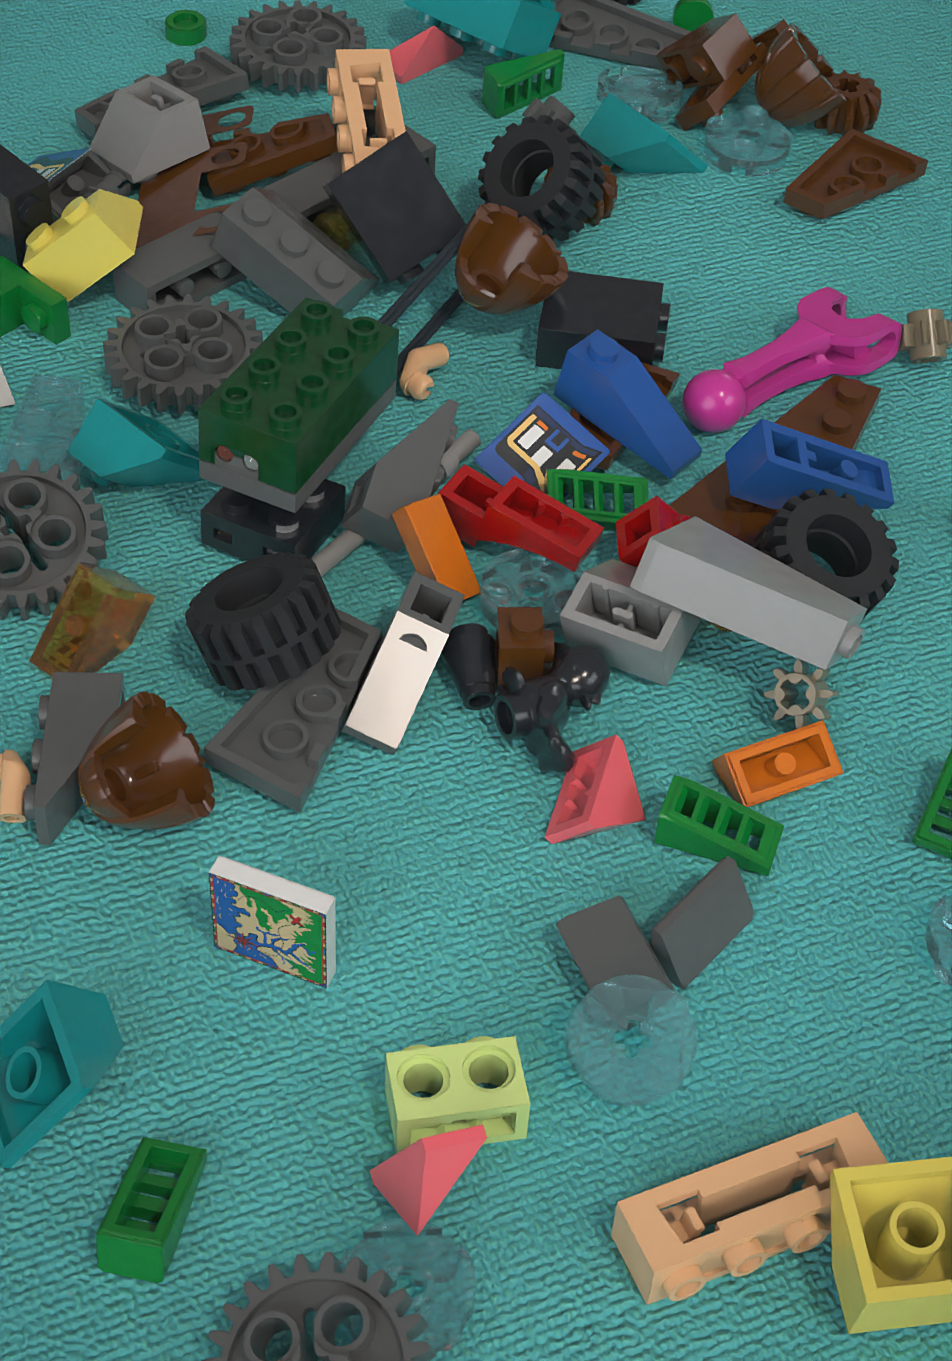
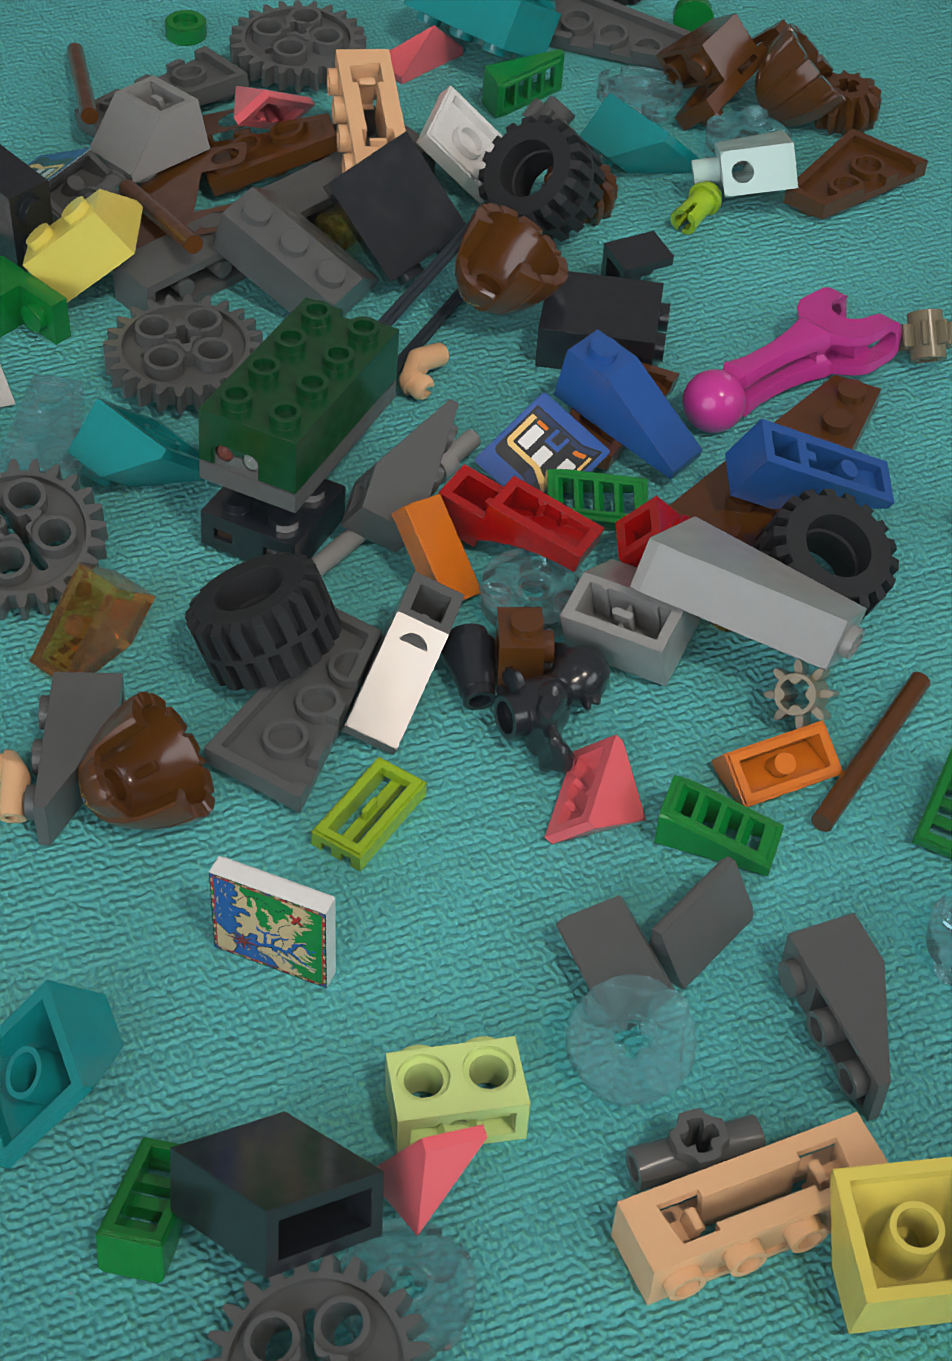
none -> reddish brown bar [67,43,99,125]
none -> reddish brown bar [119,179,203,254]
none -> black brick [170,1111,384,1278]
none -> coral slope [234,86,315,130]
none -> lime tile [311,757,427,871]
none -> white tile [416,86,503,204]
none -> black panel [601,231,674,280]
none -> dark grey axle [626,1108,766,1191]
none -> lime pin [670,181,722,235]
none -> light aqua torso [691,130,798,197]
none -> dark grey slope [778,913,891,1121]
none -> reddish brown bar [811,672,931,832]

